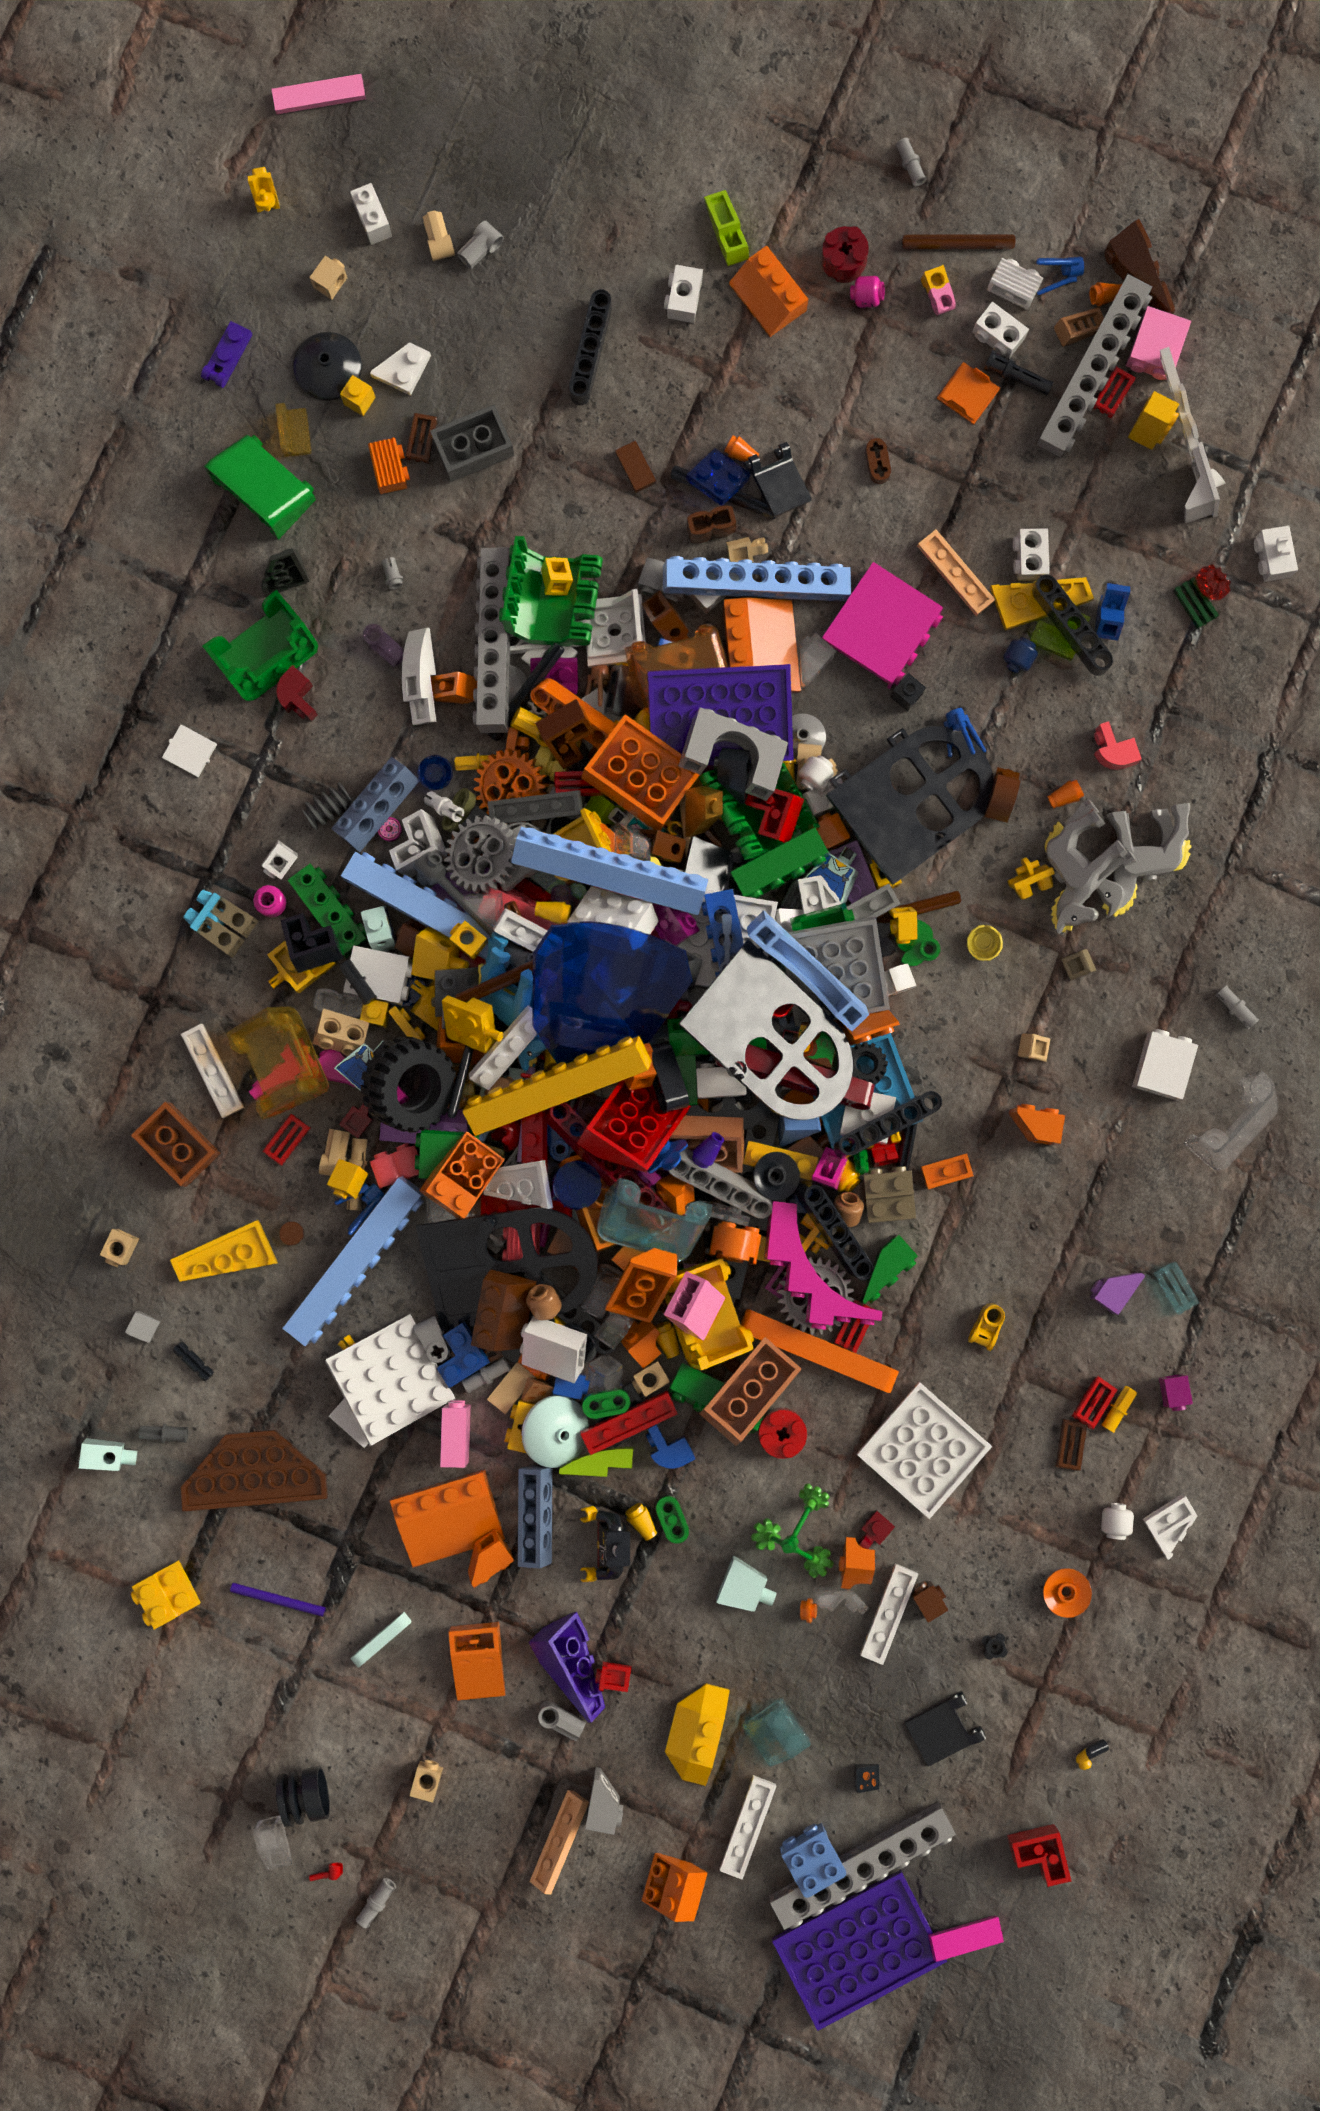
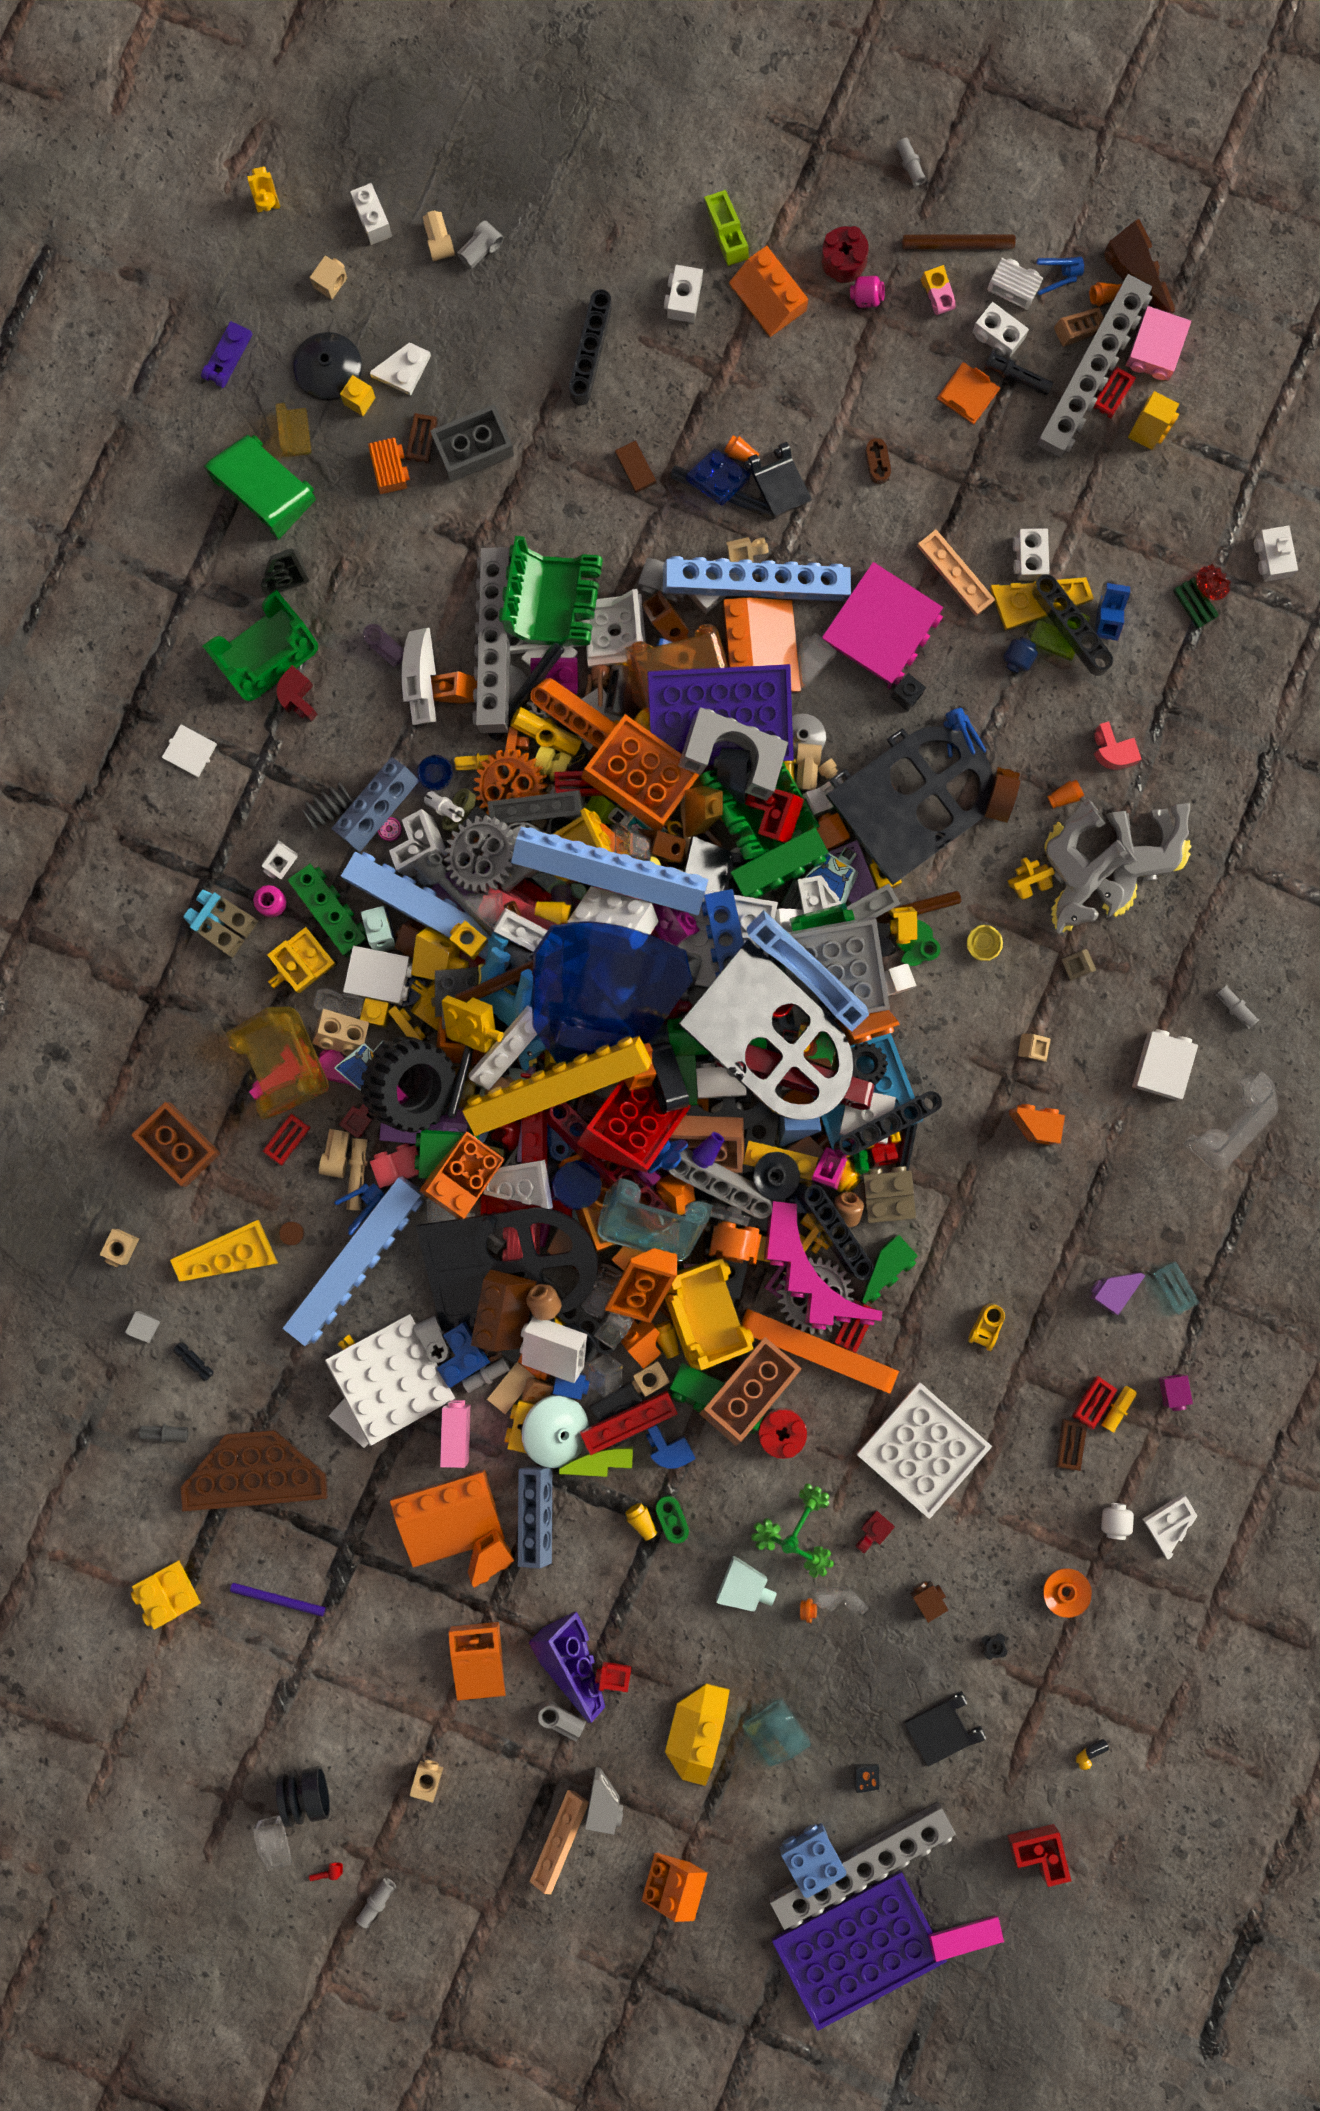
light aqua torso [79,1438,137,1471] -> none
white tile [181,1024,245,1118] -> none
bright pink tile [272,74,366,114] -> none
black brick [280,913,343,973] -> none
yellow brick [327,1159,368,1199] -> none
black axle [339,959,377,1005] -> none
light aqua beam [350,1612,412,1668] -> none
light grey pin [381,557,404,589] -> none
reddish brown brick [535,699,595,770] -> none
yellow brick [541,557,573,595] -> none
black torso [580,1506,630,1582] -> none
green plate [582,1388,630,1419] -> none
bright pink brick [663,1271,725,1341] -> none
reddish brown brick [687,505,736,543] -> none
sand blue piece [719,914,732,972] -> none
white plate [719,1775,776,1880] -> none
white head [799,755,834,791] -> none
orange brick [839,1537,875,1589] -> none
white plate [860,1563,918,1665] -> none
orange plate [921,1153,974,1189] -> none
white piece [1160,347,1225,524] -> none

